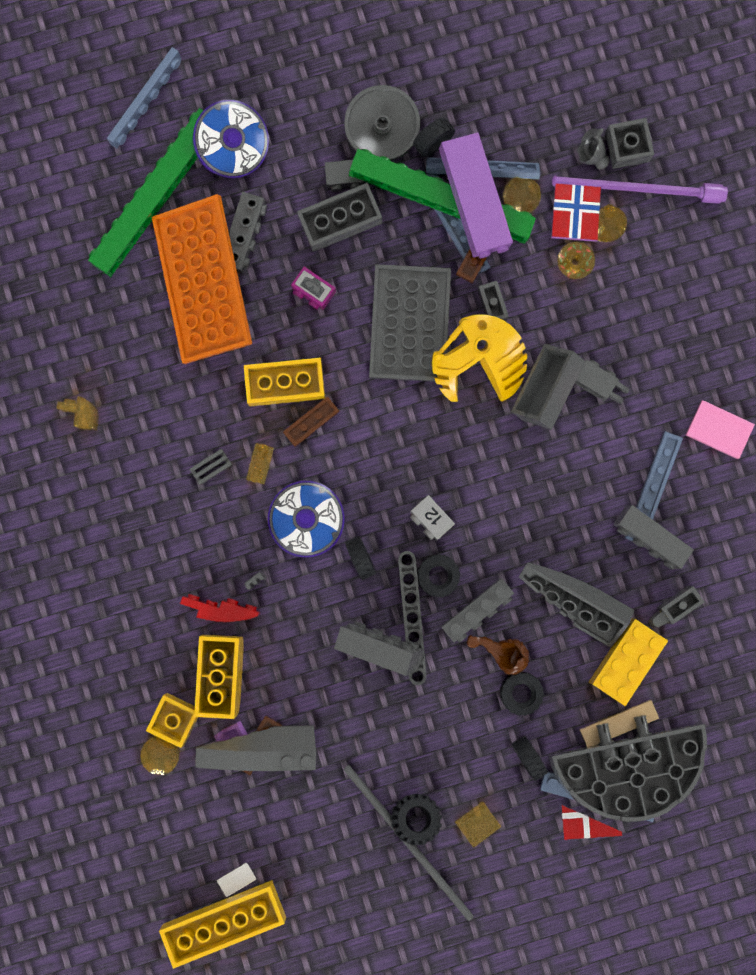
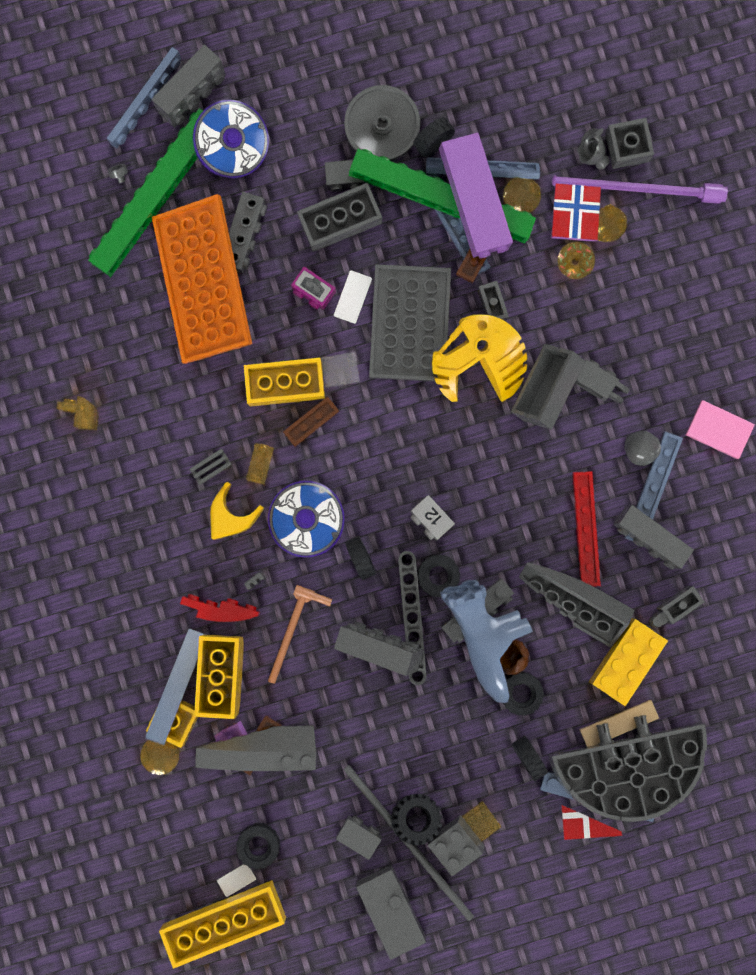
none -> dark grey tile [107,164,128,183]
none -> sand blue tile [145,629,206,745]
none -> dark grey brick [152,44,226,128]
none -> yellow animal [210,482,264,540]
none -> black tyre [236,823,280,870]
none -> nougat bar [268,585,332,684]
none -> clear piece [321,352,360,388]
none -> white sticker [334,270,372,324]
none -> dark grey brick [336,815,382,860]
none -> dark grey brick [356,864,426,960]
none -> dark grey brick [428,815,485,876]
none -> sand blue animal [440,580,533,703]
none -> red tile [572,471,601,587]
none -> dark grey hair [624,431,661,466]

